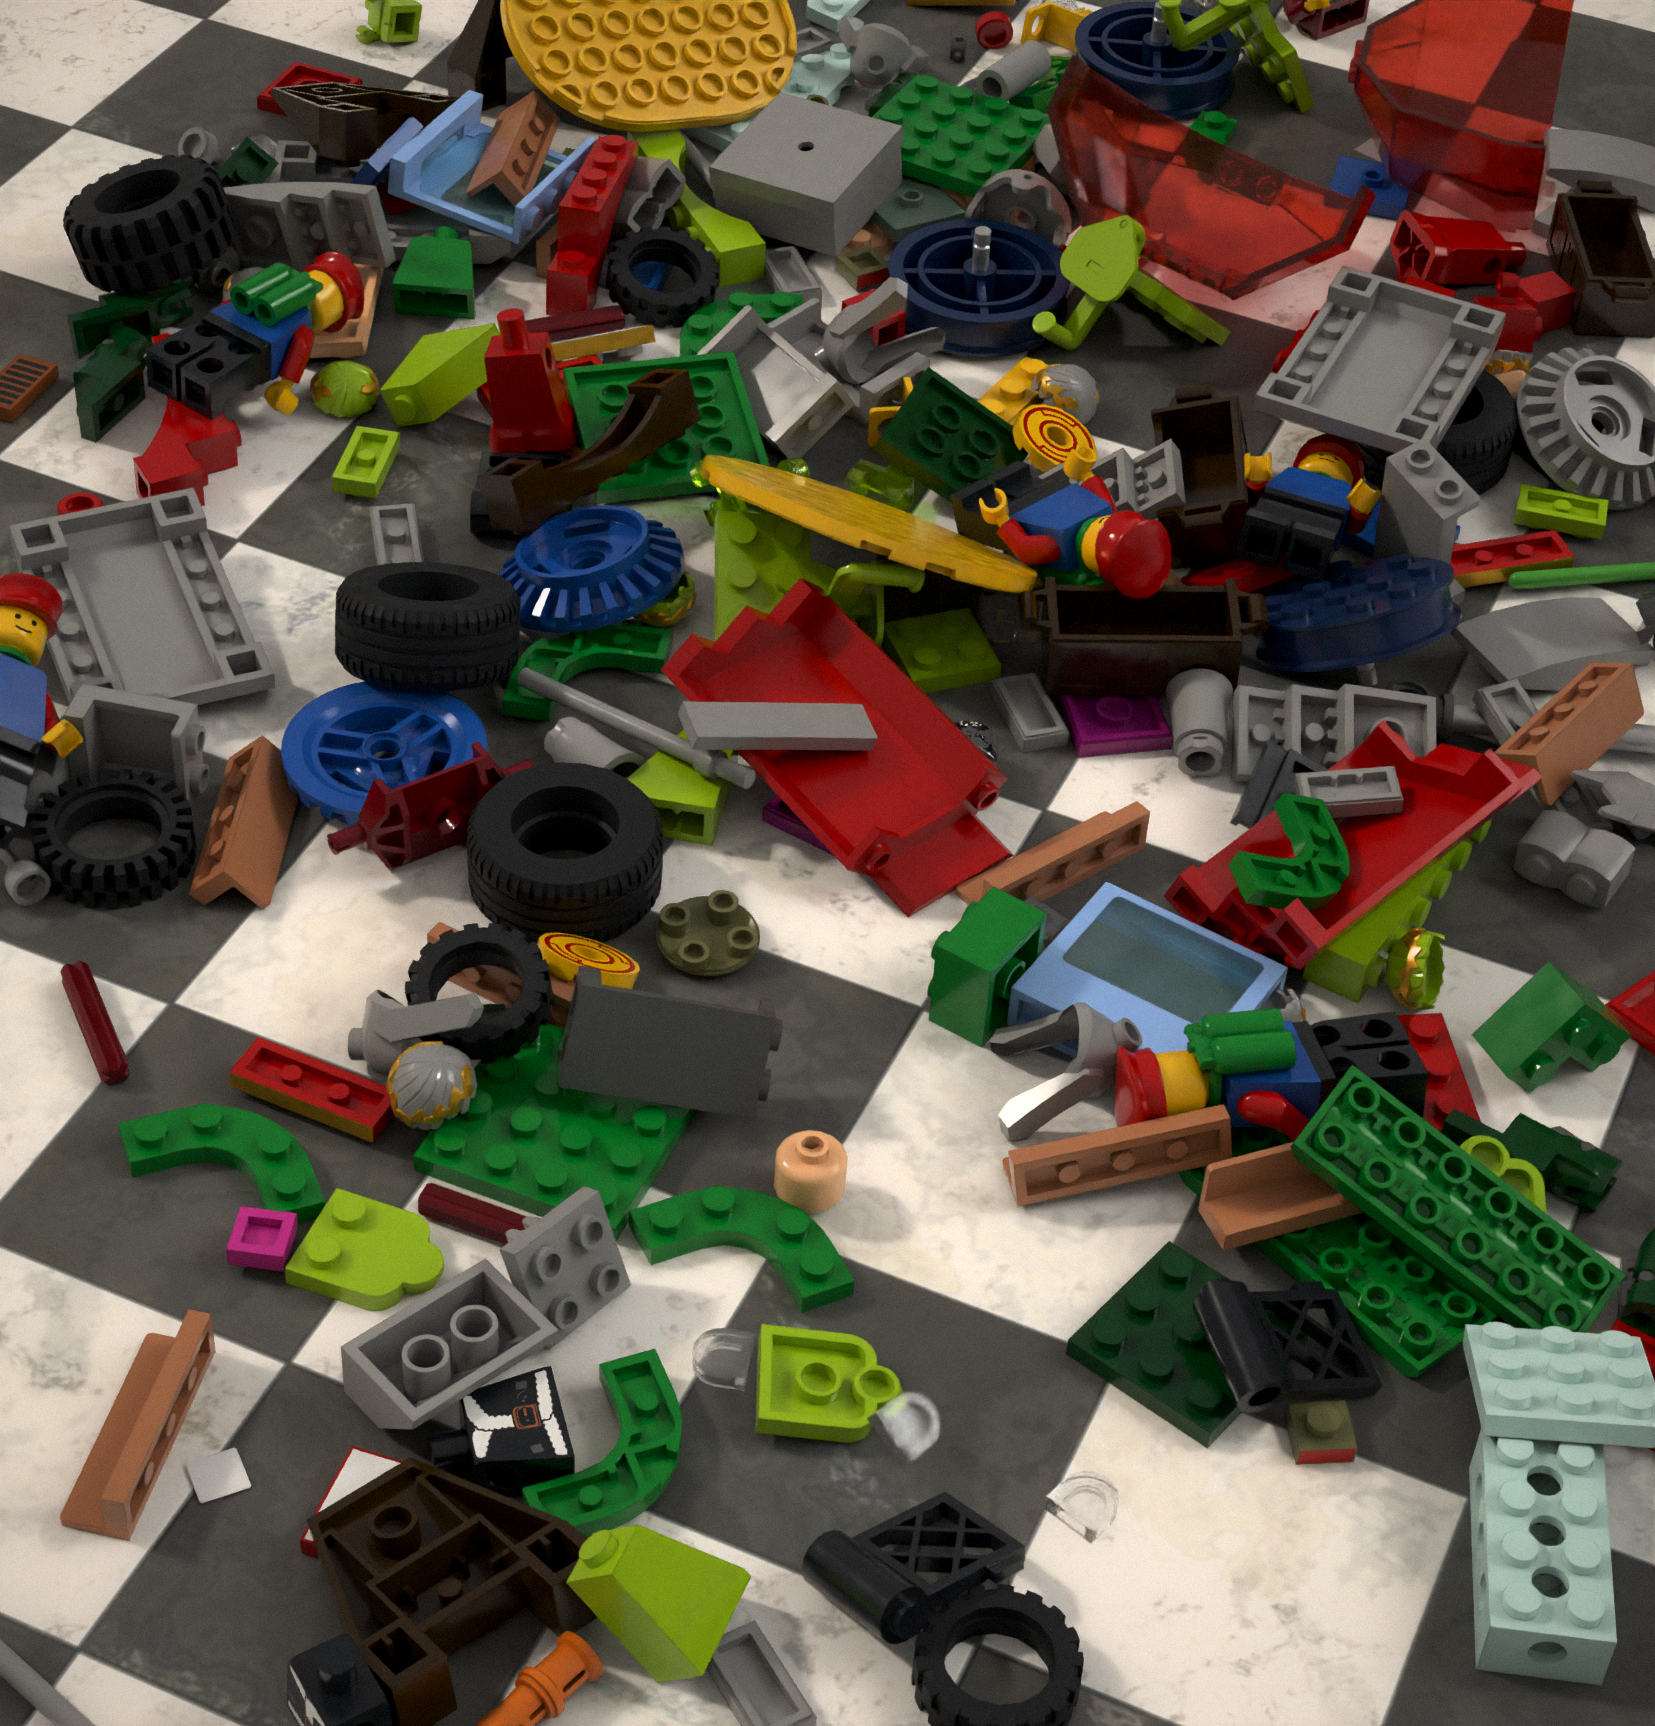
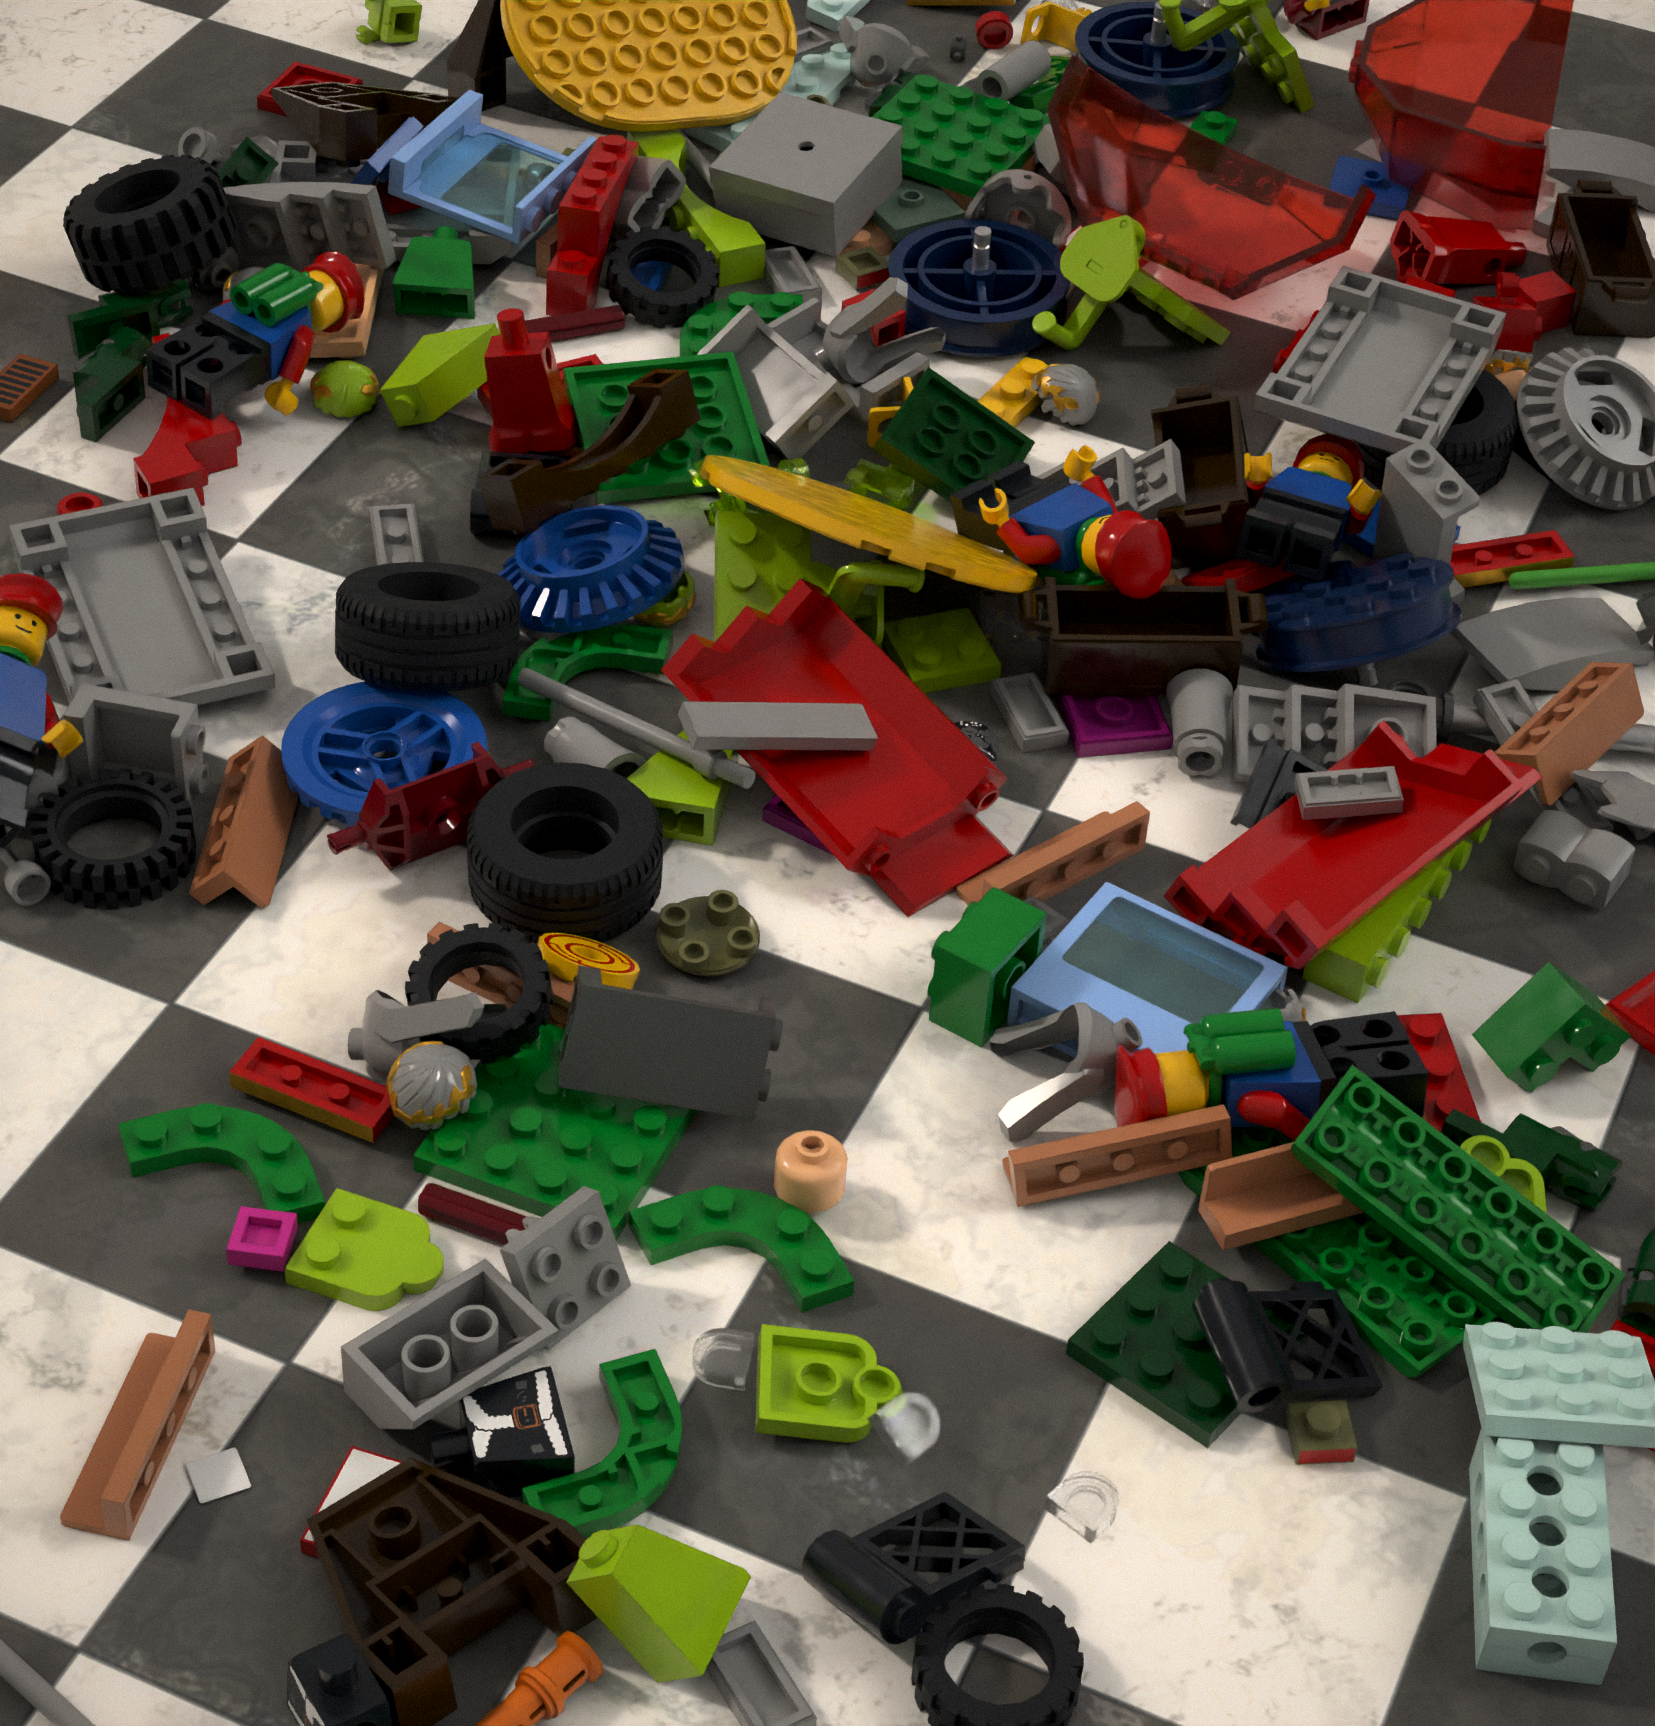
dark red axle [60,960,130,1085] -> none
lime plate [332,426,400,498] -> none
nougat panel [466,90,560,207] -> none
pearl gold plate [551,325,656,363] -> none
yellow tile [1012,404,1097,472] -> none
green plate [1228,792,1350,911] -> none
lime hair [1386,927,1445,1010] -> none
lime plate [1513,484,1609,540] -> none

